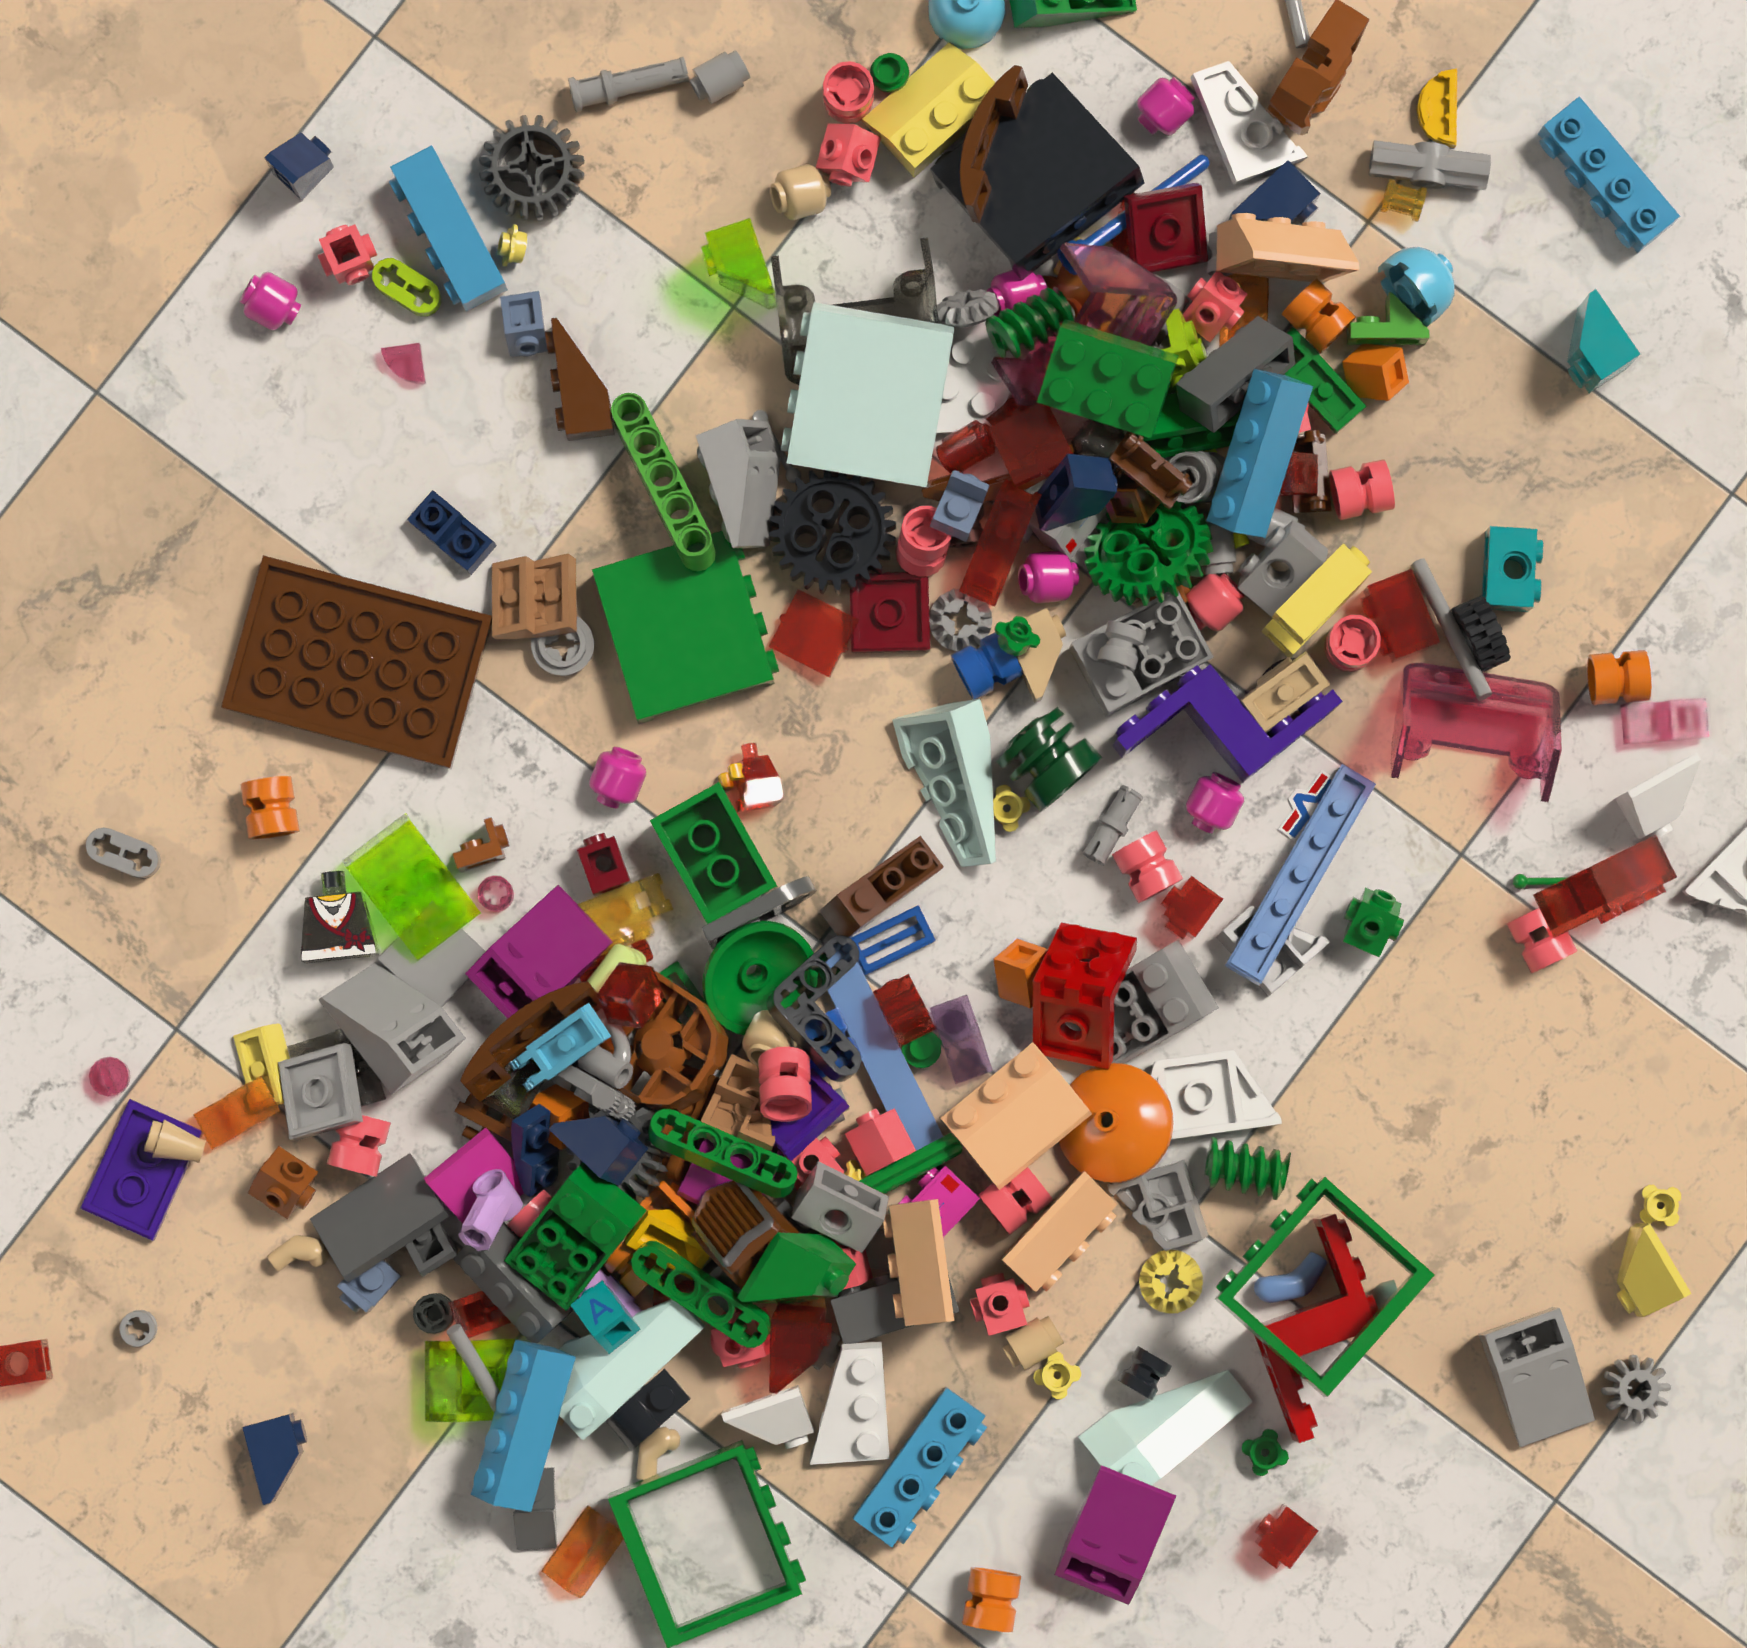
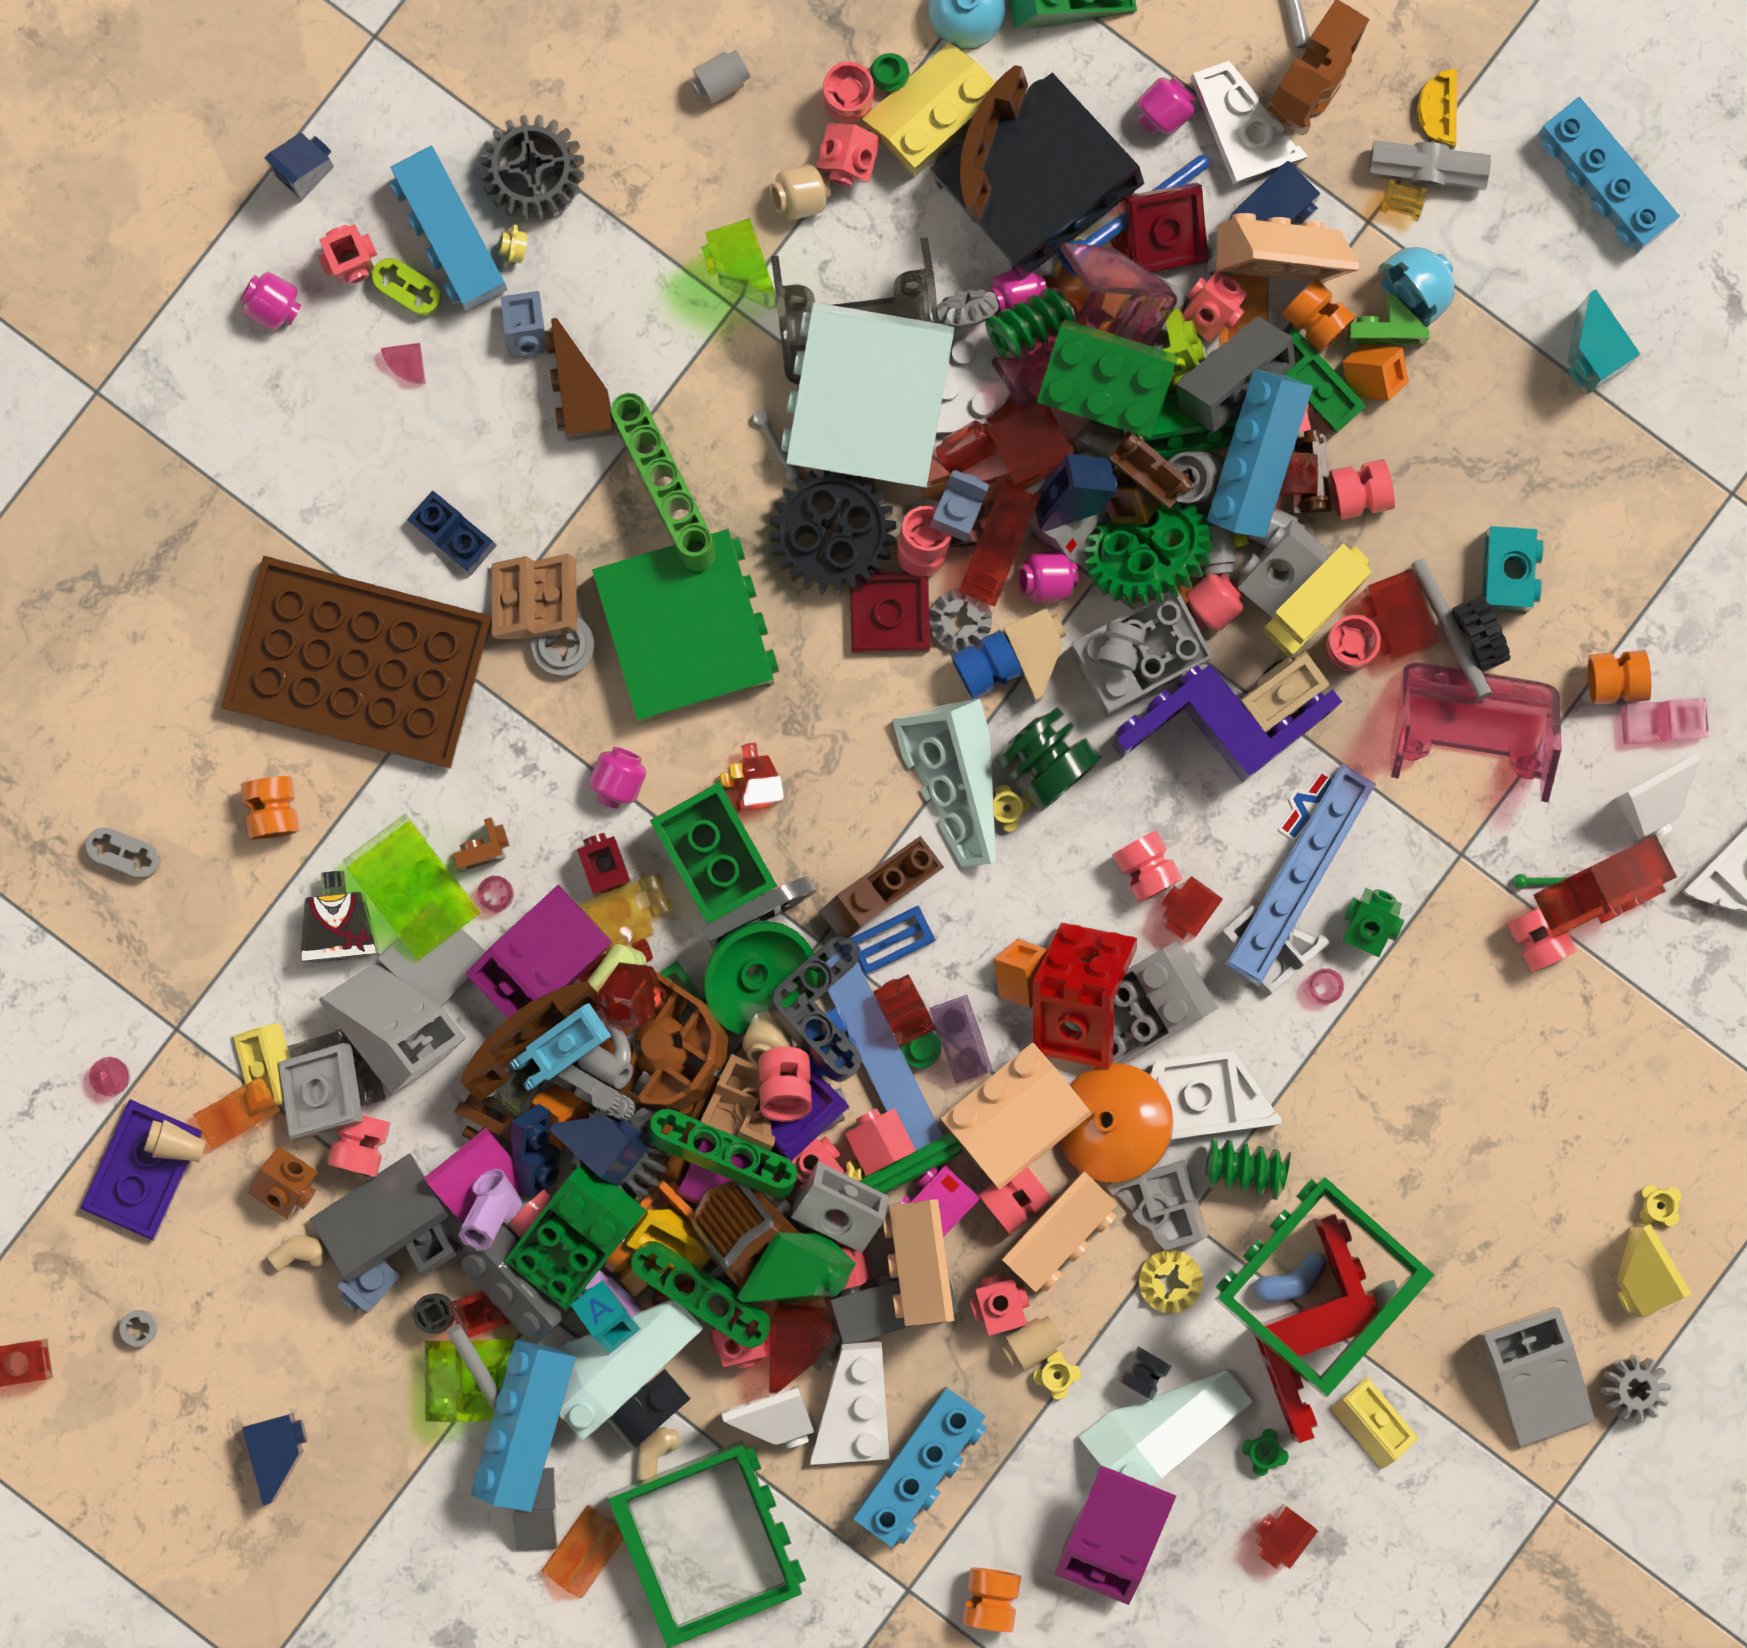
light grey pin [568,57,689,112] -> none
light grey slope [696,419,781,548] -> none
clear red piece [769,589,859,678] -> none
green plate [994,616,1040,656] -> none
light grey pin [1083,785,1143,866] -> none
dark pink head [1186,772,1244,834] -> none
none -> clear pink bush [1306,968,1344,1004]
none -> light yellow slope [1331,1377,1419,1468]

